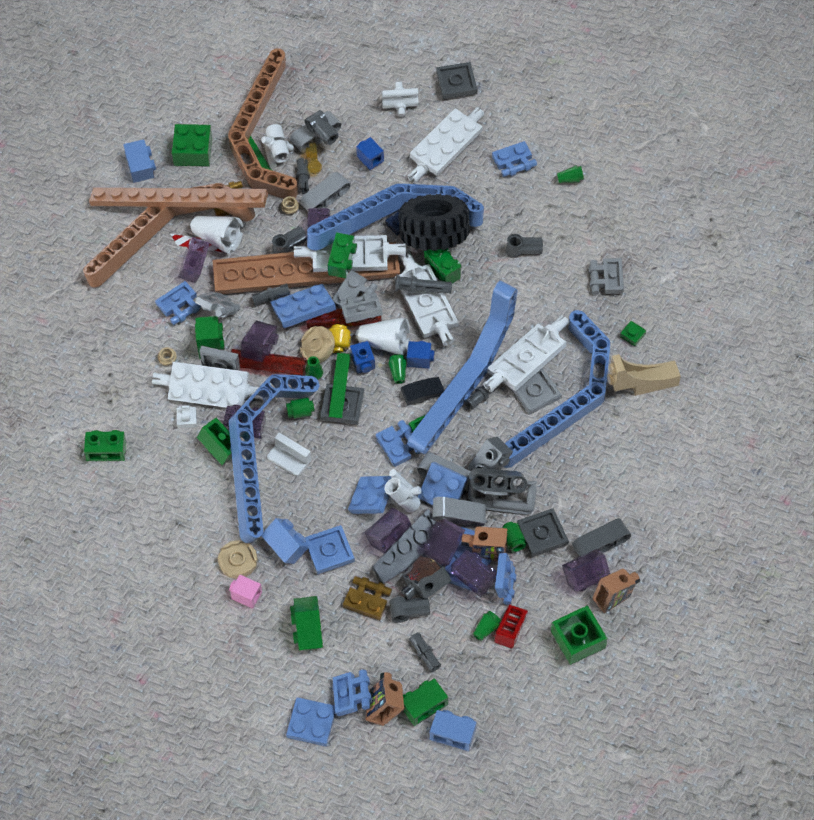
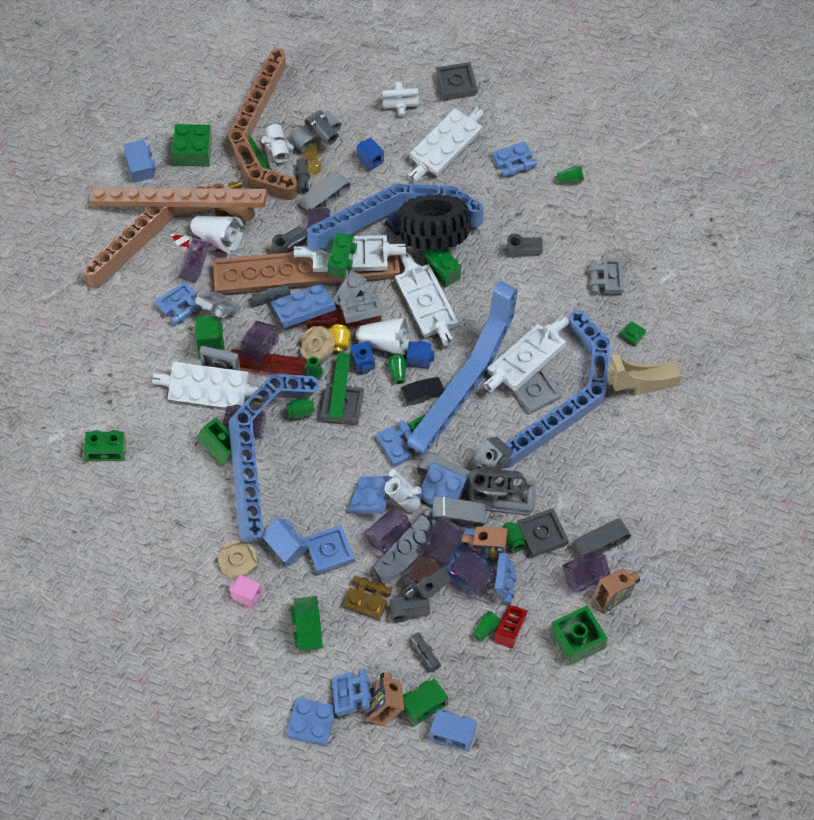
tan plate [158,347,177,366] -> none
white tile [177,406,197,428] -> none
white panel [267,433,311,477] -> none
tan plate [281,196,299,214] -> none
dark grey pin [395,274,452,294] -> none
dark grey pin [464,385,499,410] -> none

